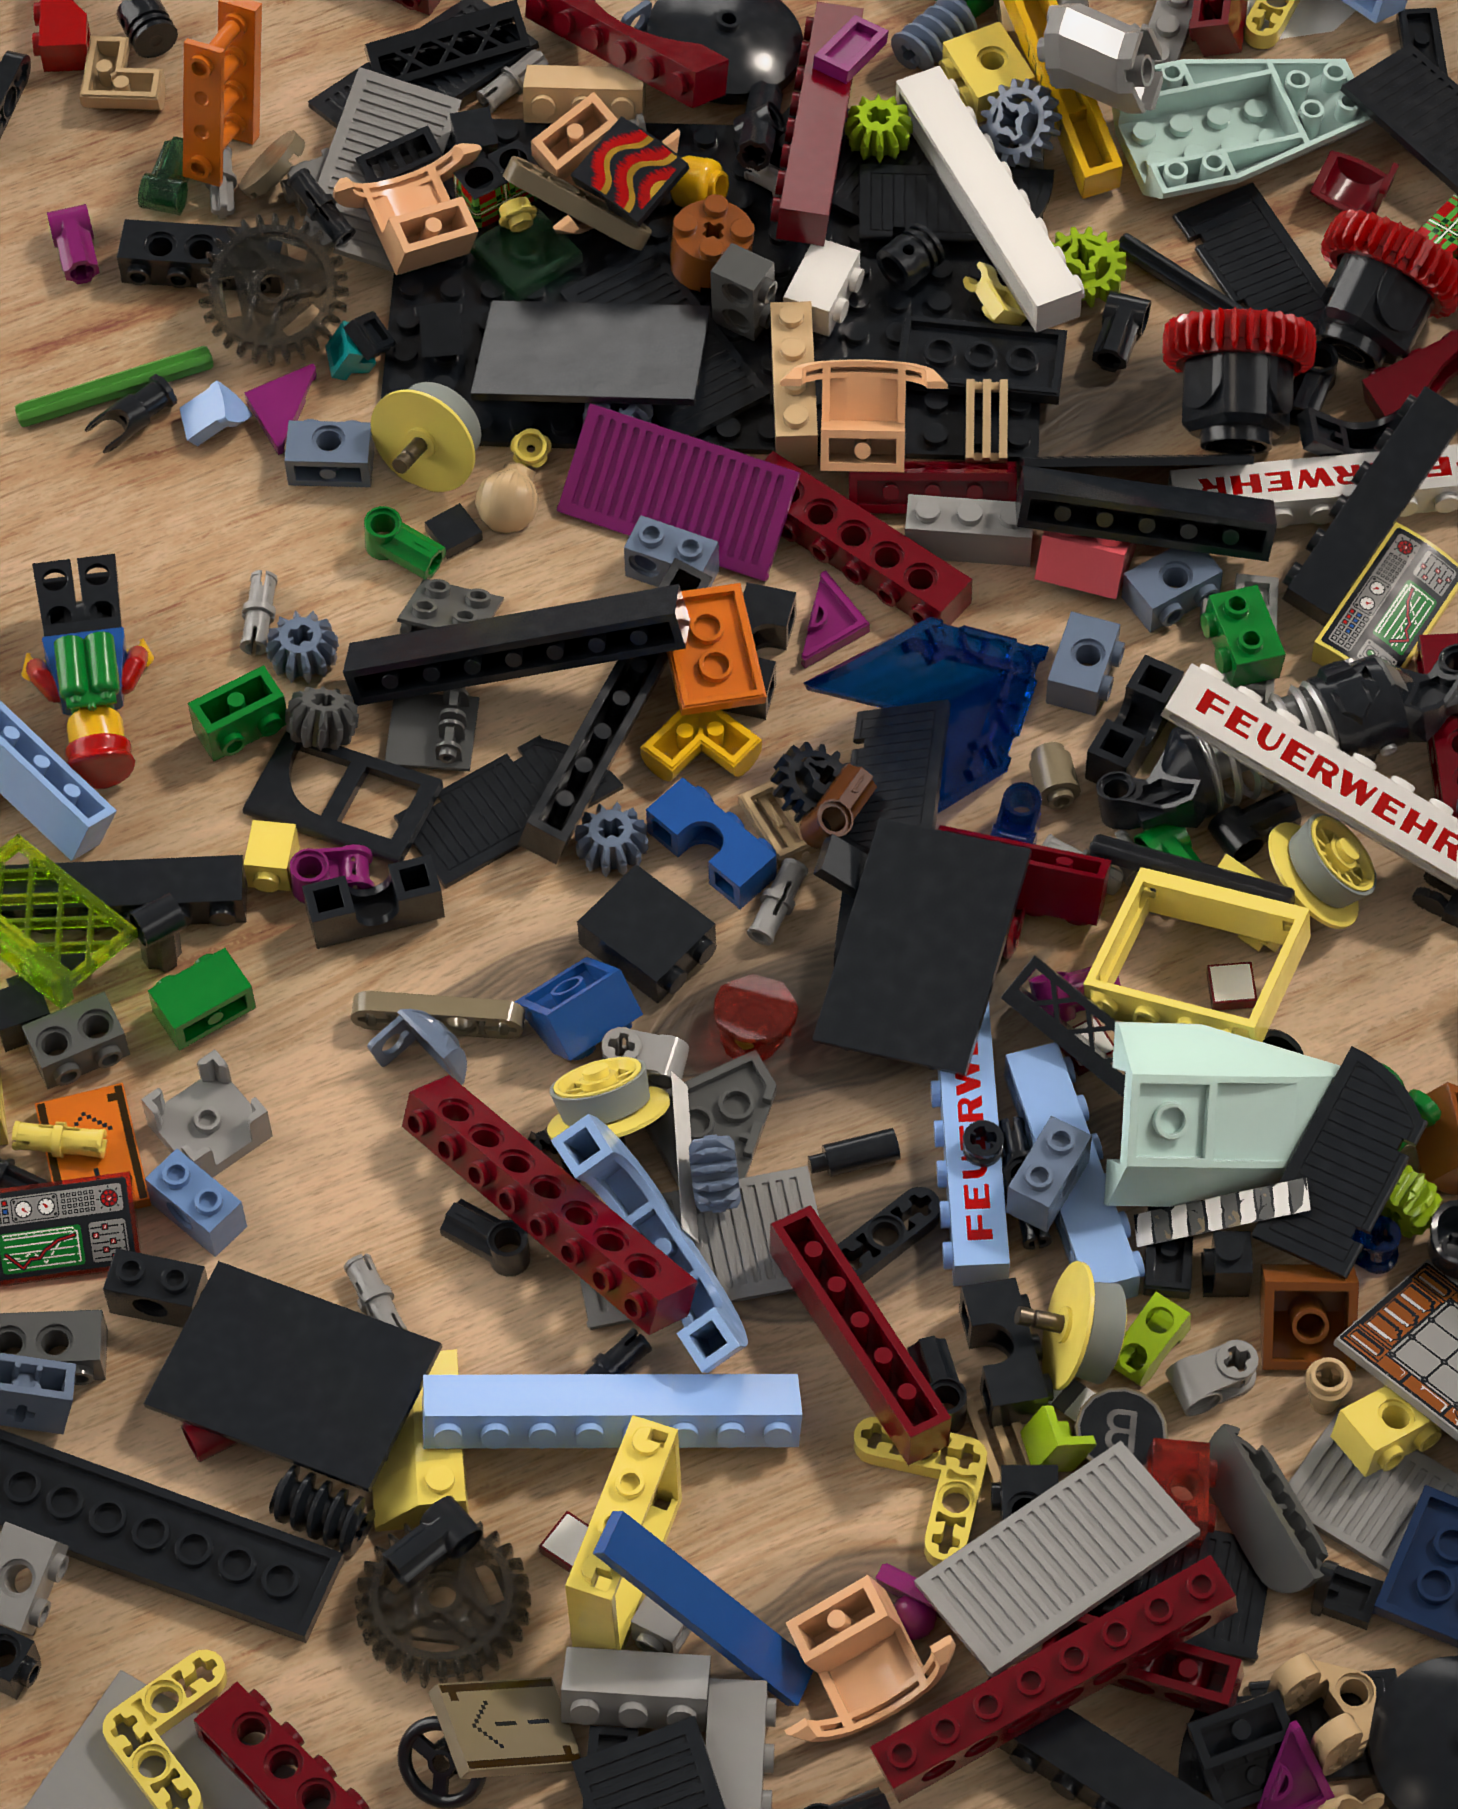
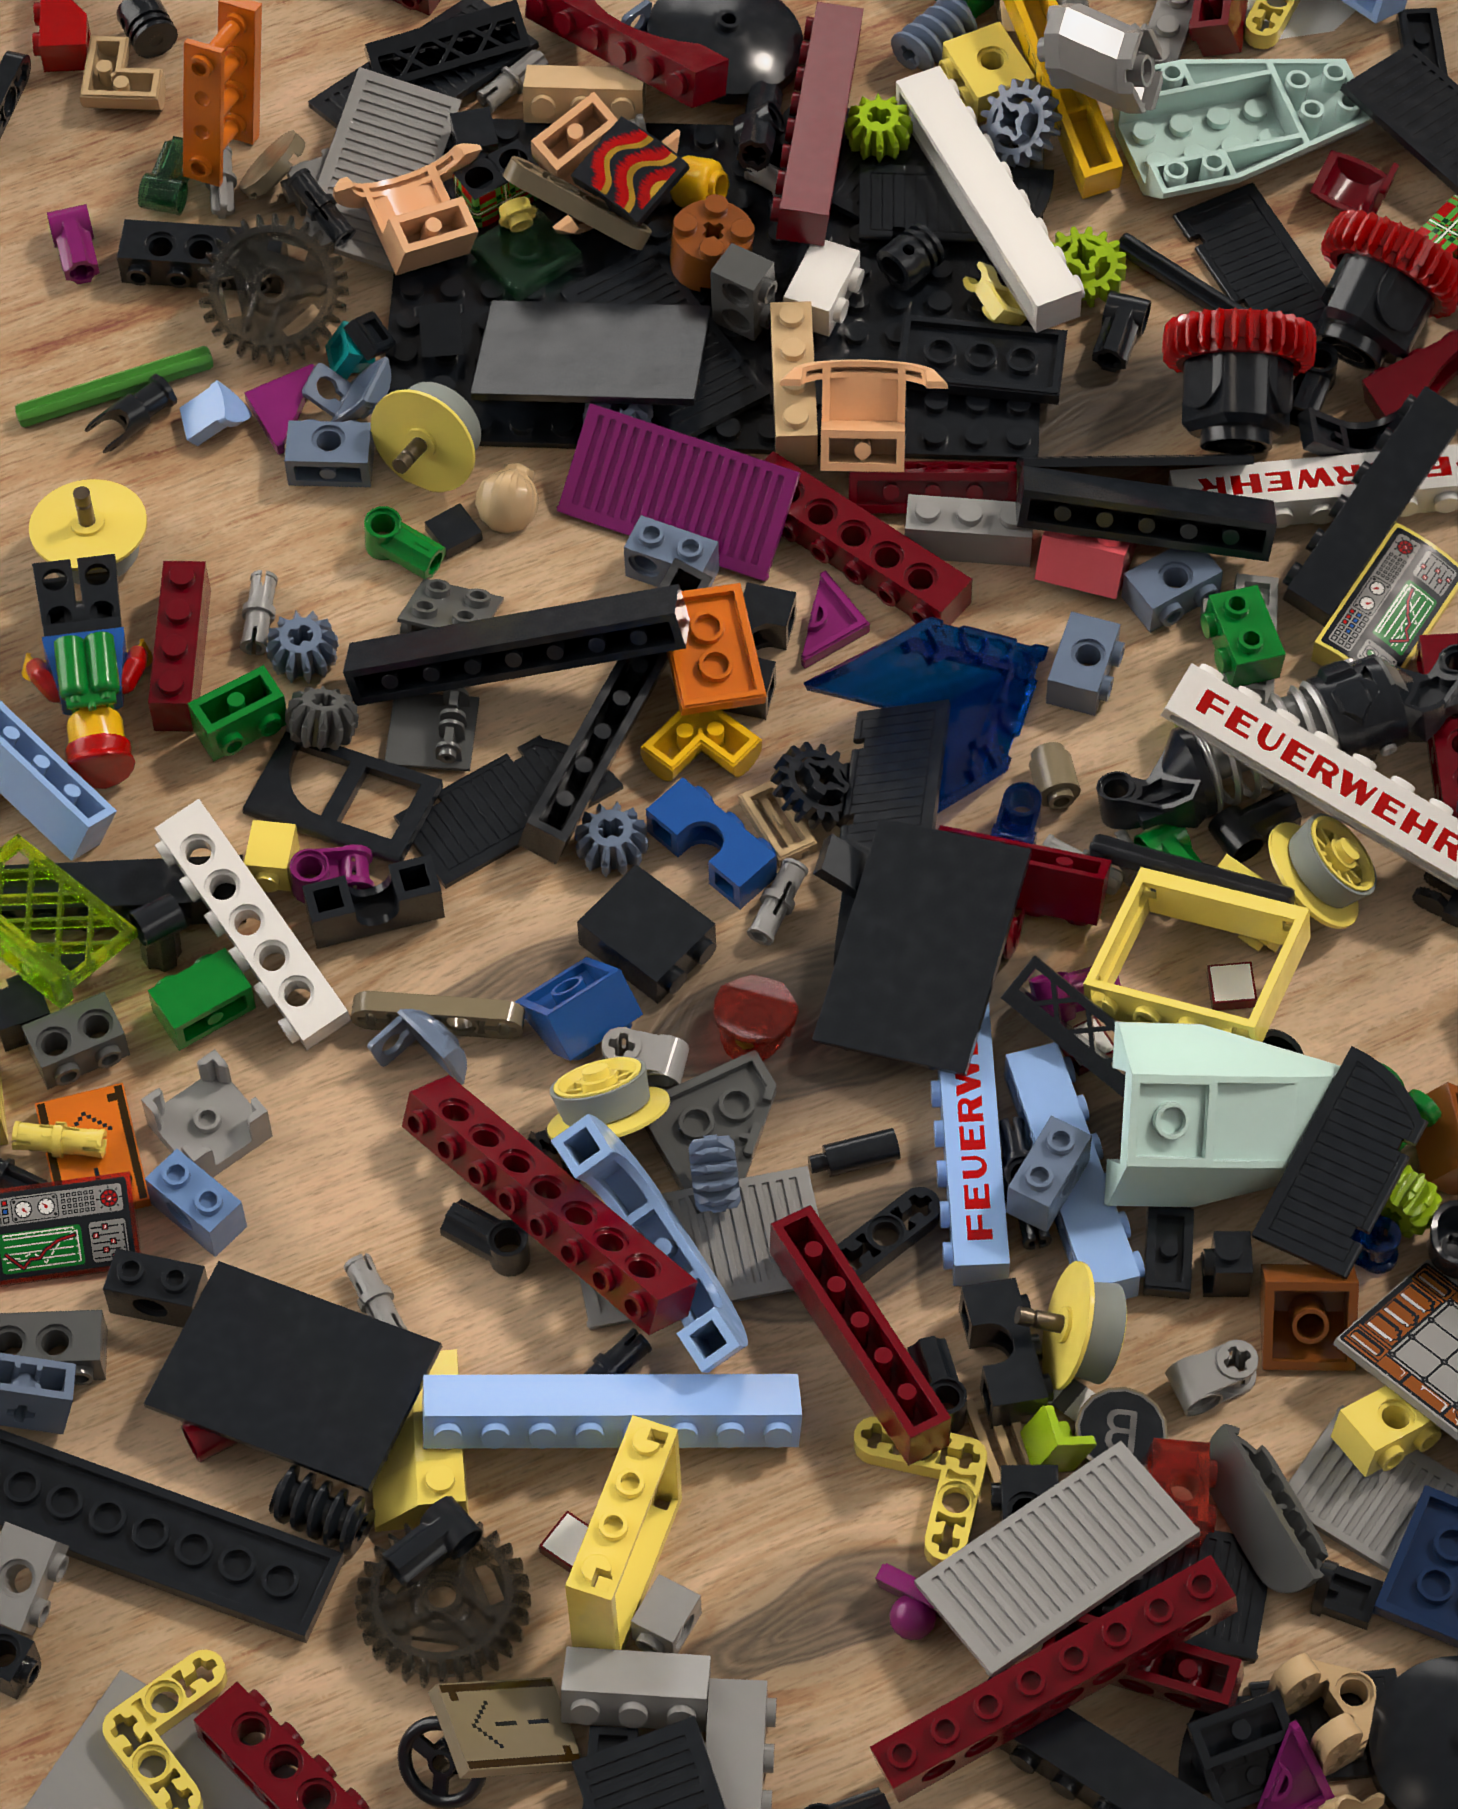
black slope [355,125,443,183] -> none
light yellow plate [510,428,552,468] -> none
blue tile [593,1511,814,1706] -> none
white sticker [671,1071,699,1243] -> none
light nougat piece [784,1575,956,1742] -> none
reddish brown piece [800,763,877,849] -> none
magenta tile [812,15,889,84] -> none
black bush [962,1120,1004,1167] -> none
tan tile [965,379,1008,463] -> none
black arch [1085,655,1184,784] -> none
lime leg [1114,1292,1191,1387] -> none
sticker [1134,1177,1311,1247] -> none
tan cone [1305,1357,1352,1415] -> none
none -> light yellow piece [29,479,147,584]
none -> dark red brick [148,561,211,732]
none -> white brick [154,799,351,1050]
none -> sand blue piece [302,357,391,422]

